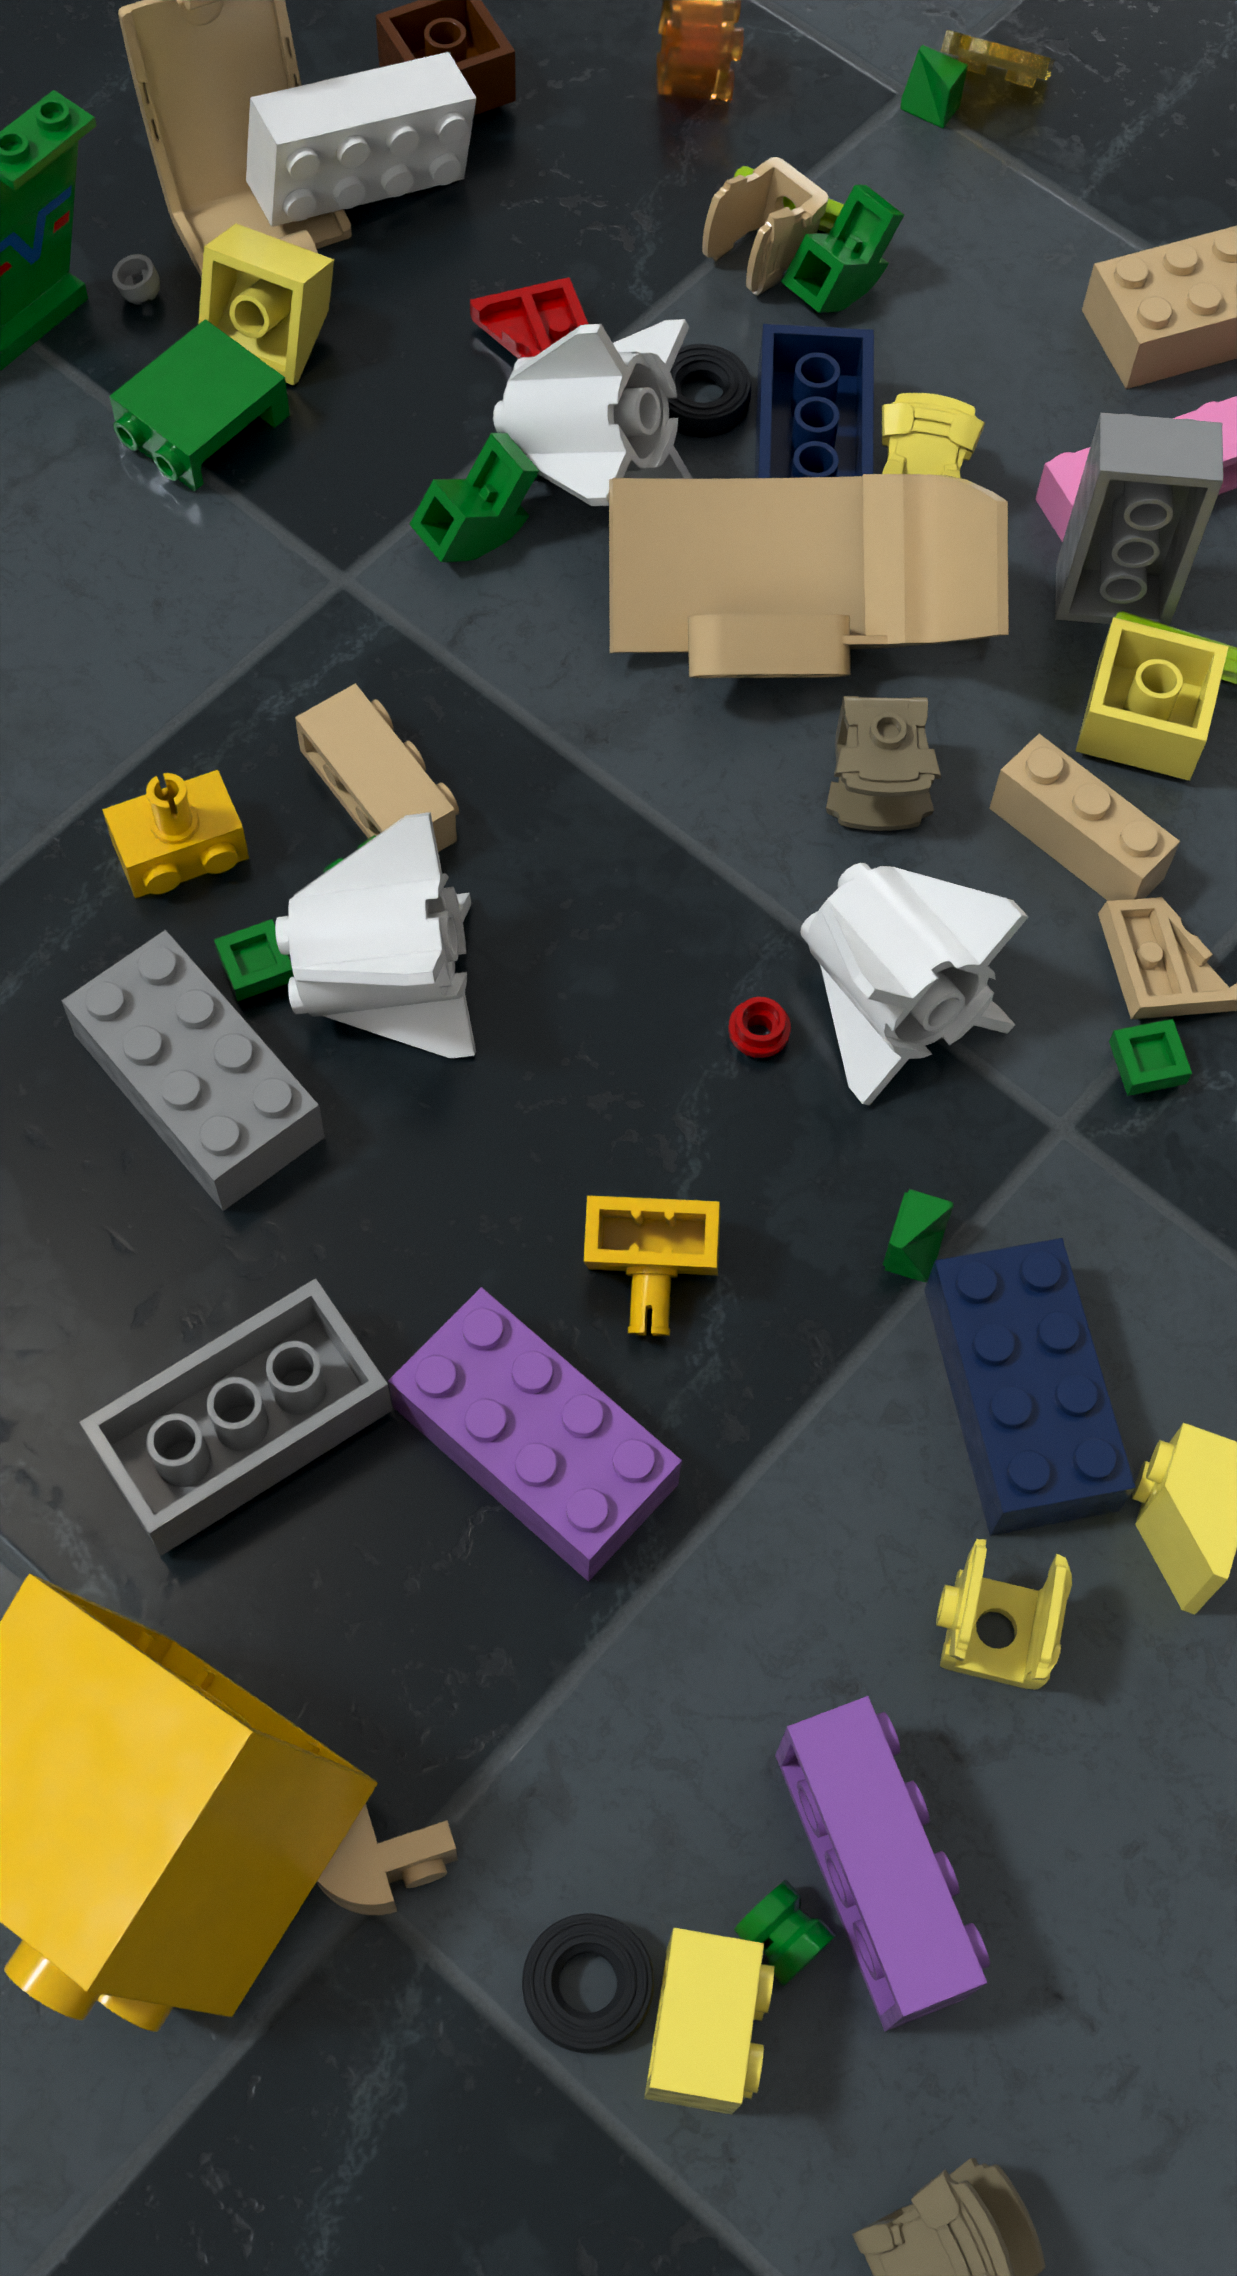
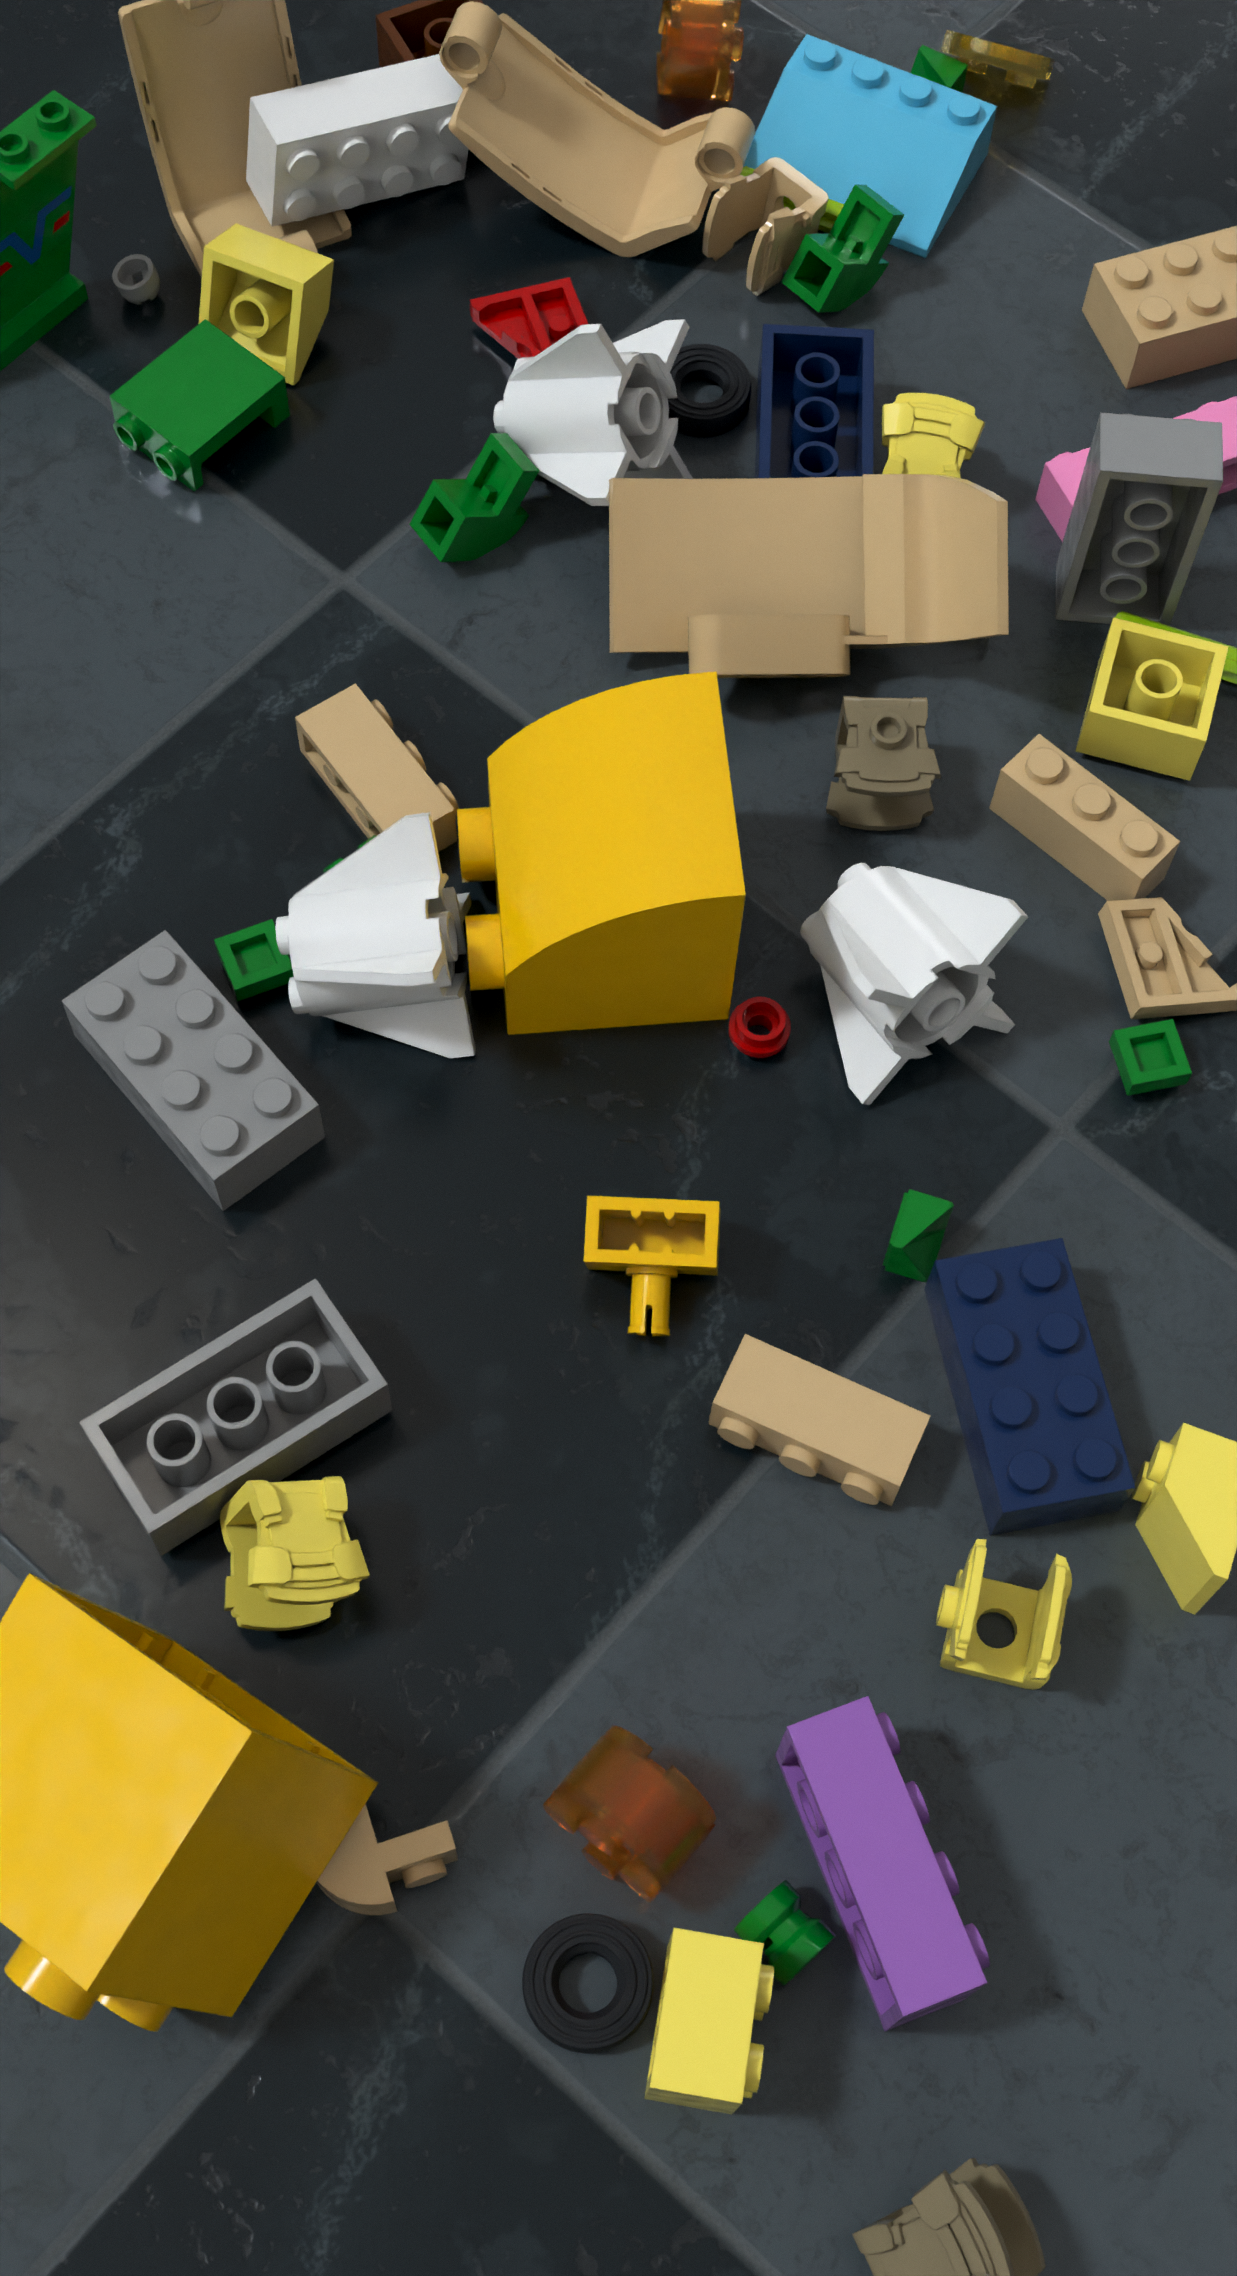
yellow brick [102,770,249,899] -> none
medium lavender brick [388,1287,682,1582] -> none
none -> light yellow piece [220,1476,370,1631]
none -> tan panel [439,1,755,257]
none -> yellow brick [457,671,746,1035]
none -> clear orange brick [542,1725,717,1903]
none -> tan brick [709,1334,931,1506]
none -> medium azure slope [744,34,997,258]

